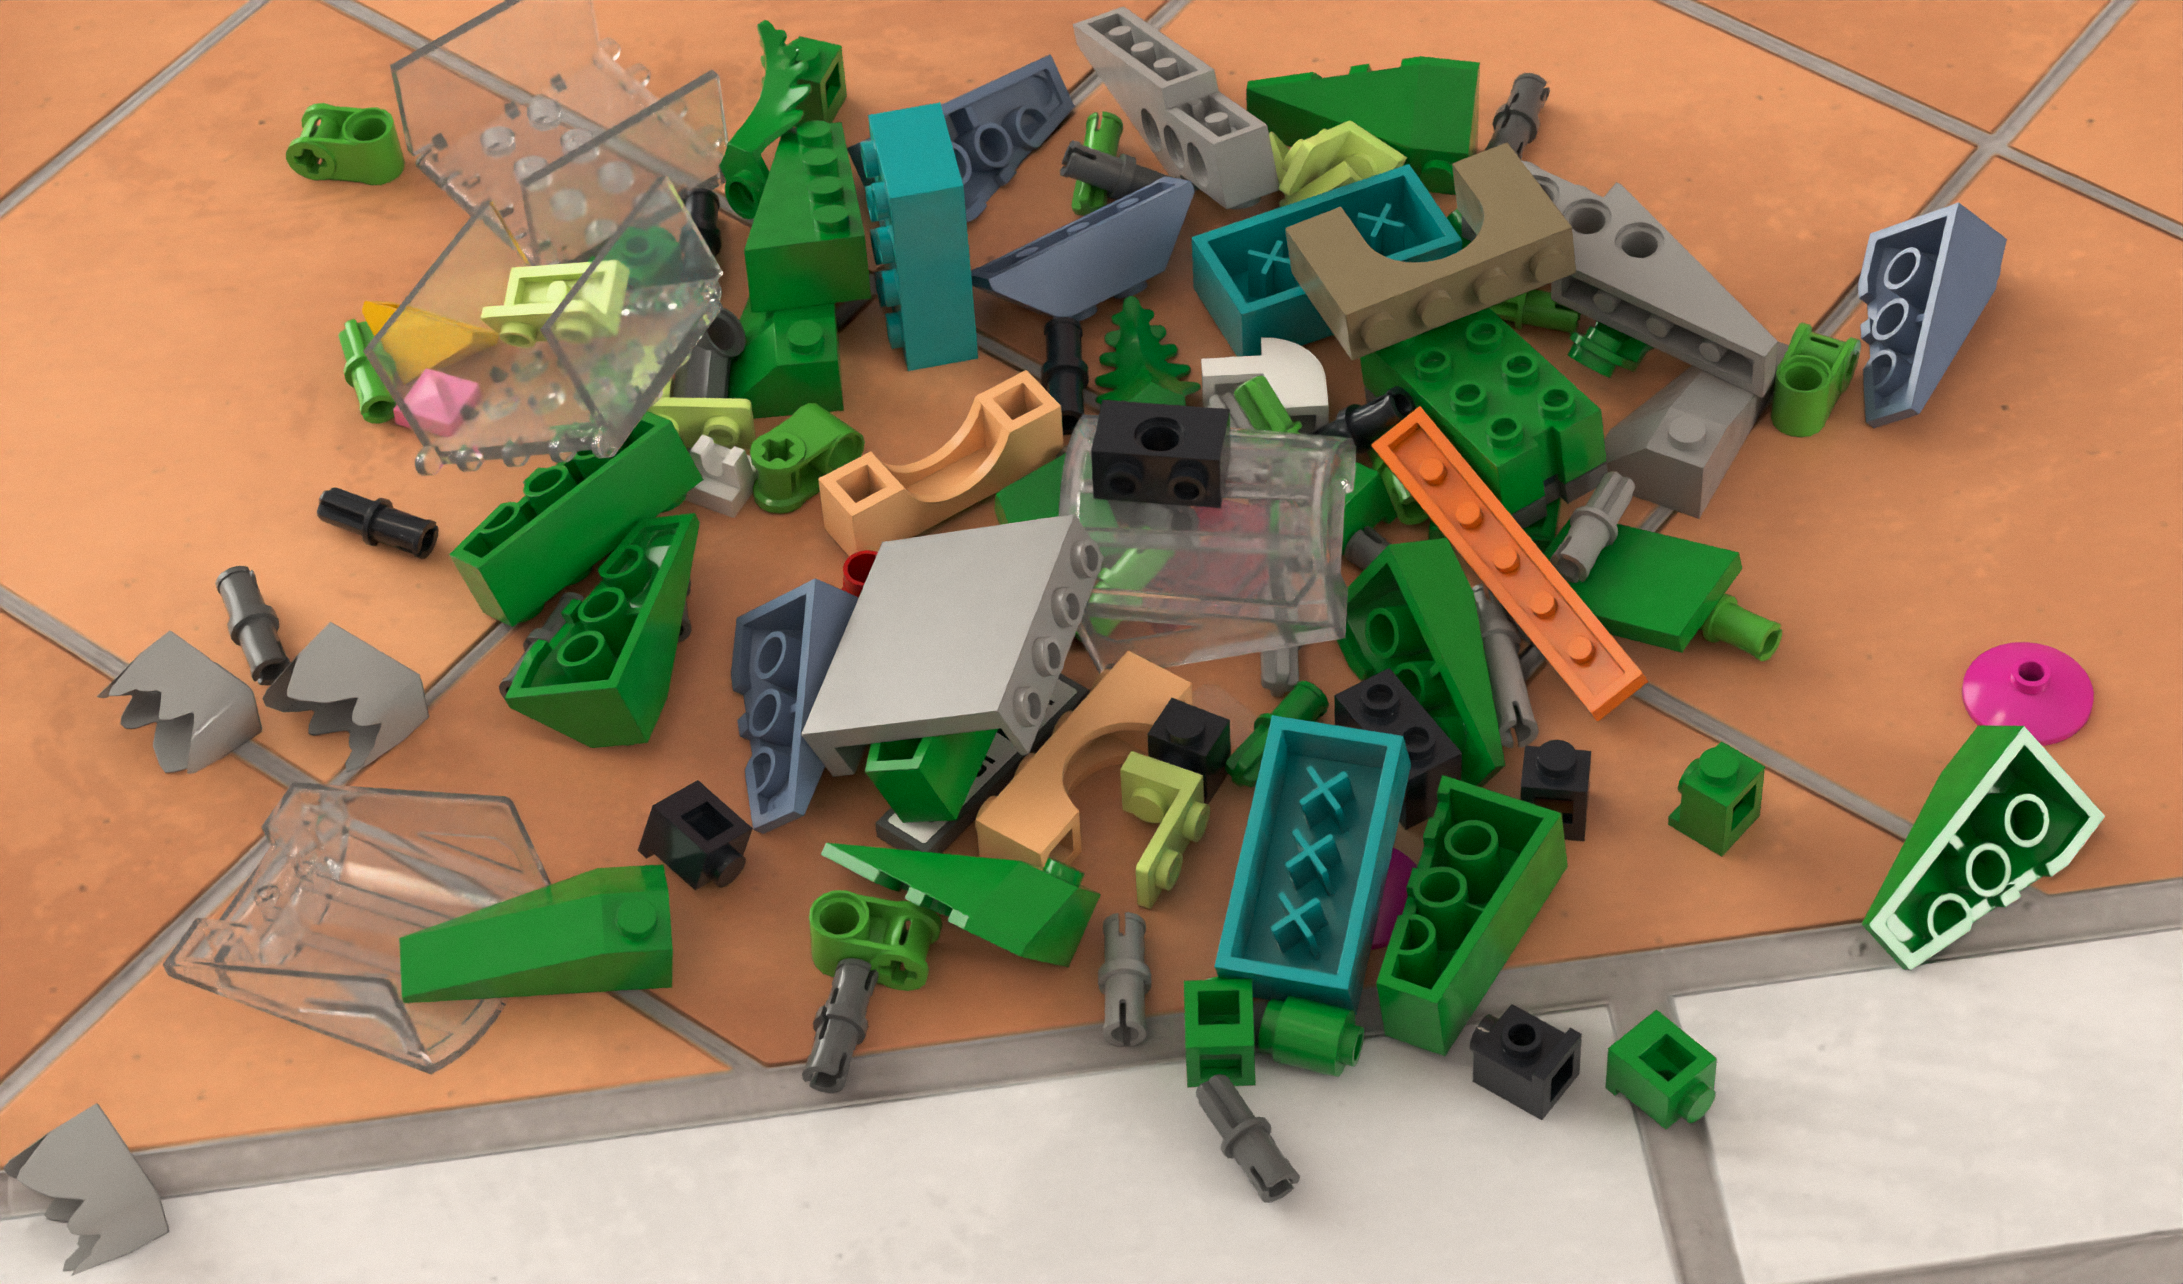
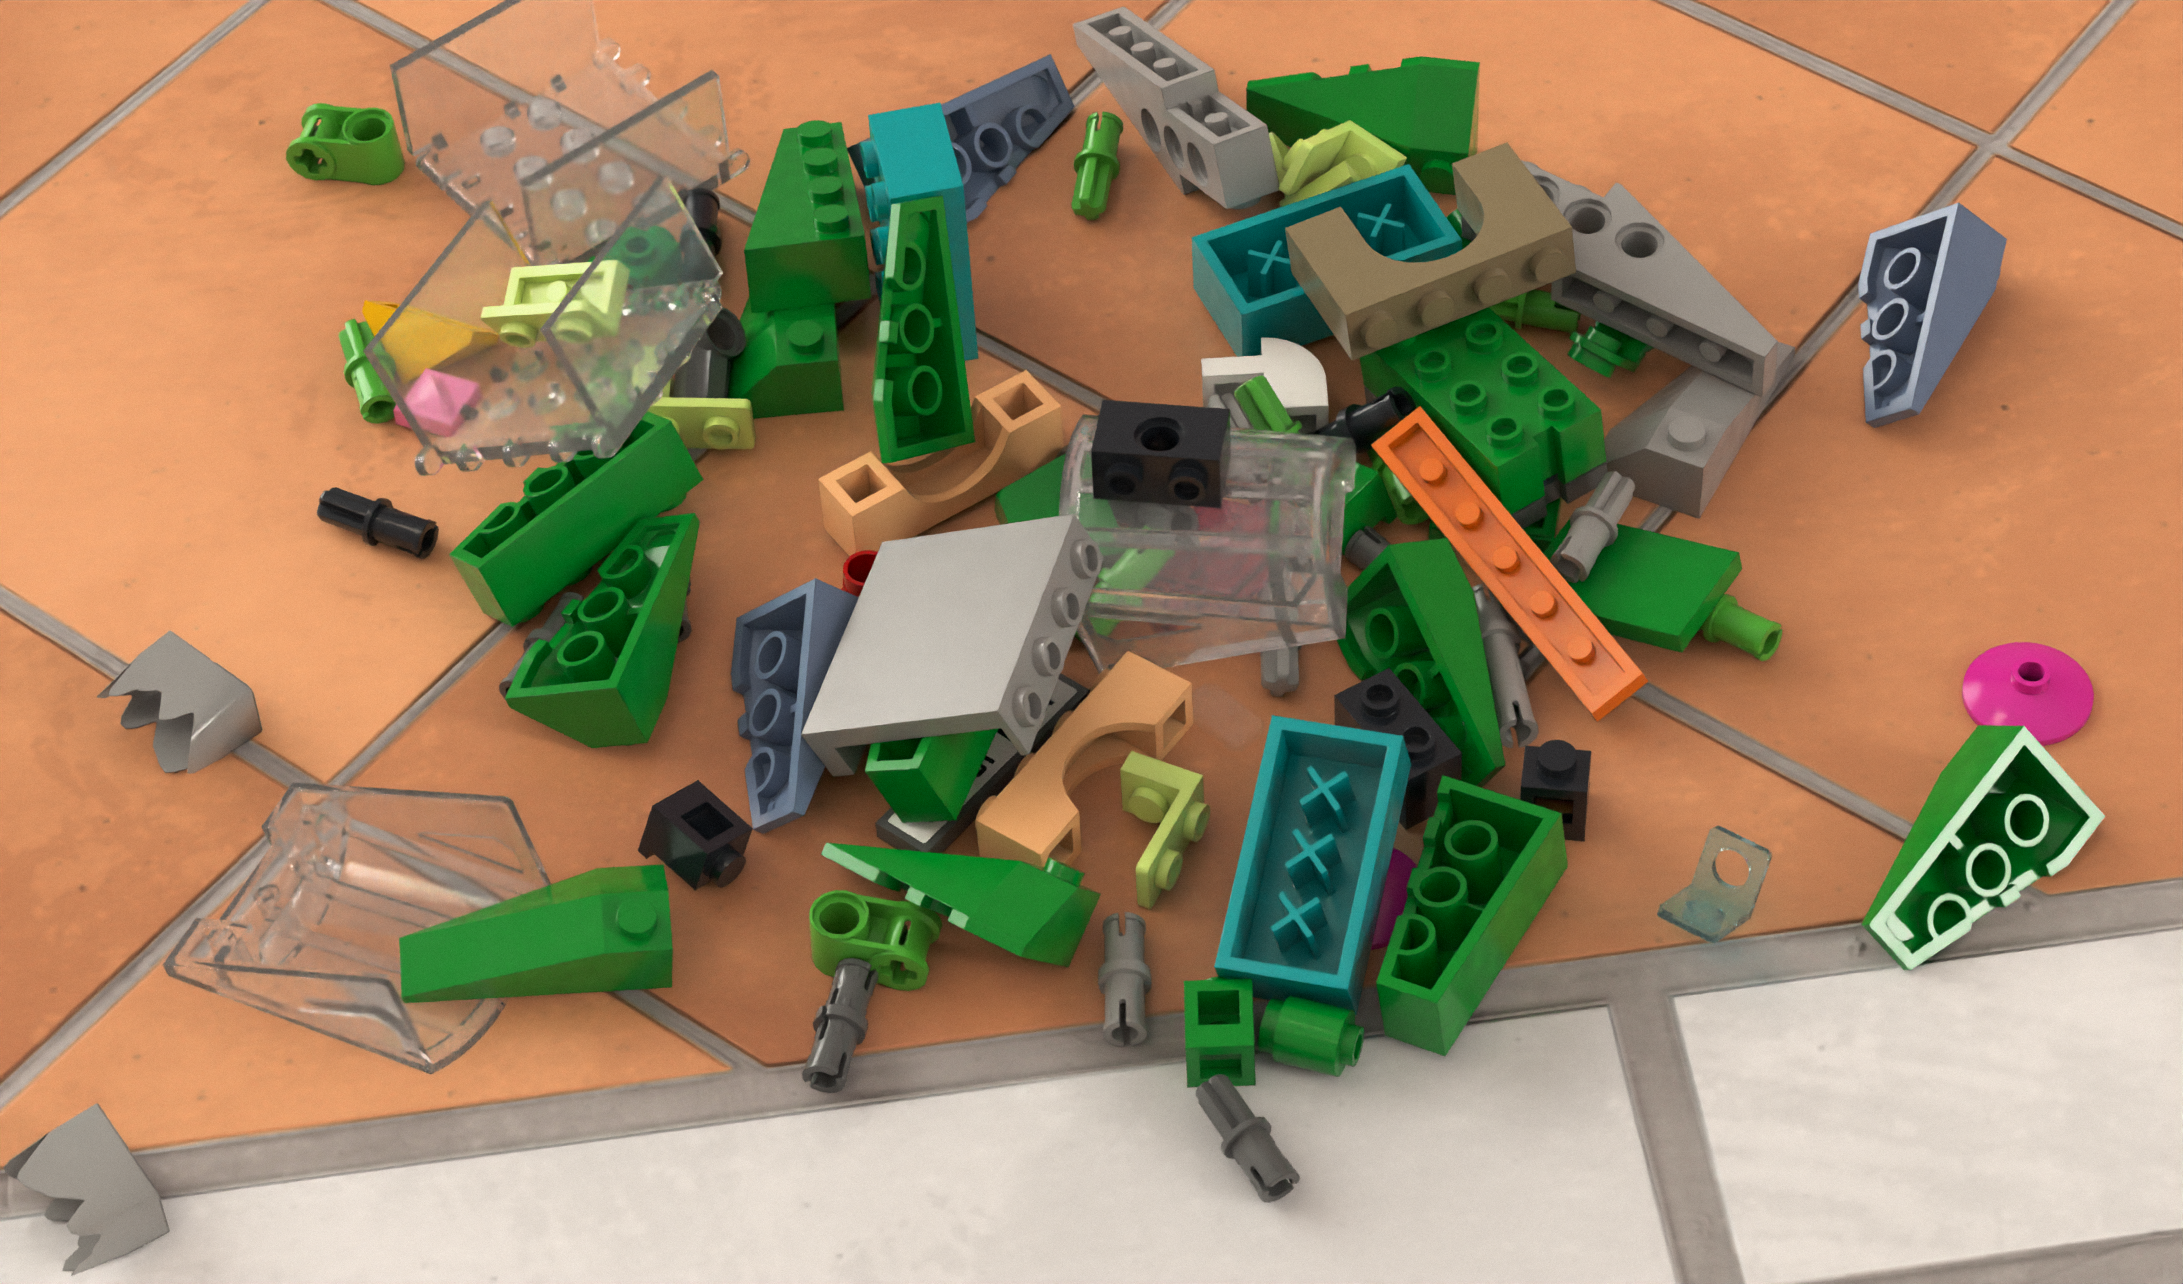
dark grey pin [216,566,291,685] -> none
light grey piece [262,622,429,772] -> none
white tile [685,435,758,518] -> none
green plant [719,20,812,220] -> none
bright green piece [750,403,865,514] -> none
green brick [789,36,847,127] -> none
sand blue wedge [971,176,1195,321] -> none
black pin [1041,317,1089,435] -> none
dark grey pin [1060,140,1180,200] -> none
green plant [1095,296,1201,406] -> none
black brick [1147,698,1231,804] -> none
green axle [1225,681,1329,788] -> none
black brick [1469,1004,1582,1120] -> none
dark grey pin [1484,73,1550,160] -> none
green brick [1605,1009,1717,1130] -> none
green brick [1668,741,1765,857] -> none
bright green piece [1771,322,1861,437] -> none
none -> green wedge [871,195,975,463]
none -> clear light blue bracket [1657,826,1772,943]

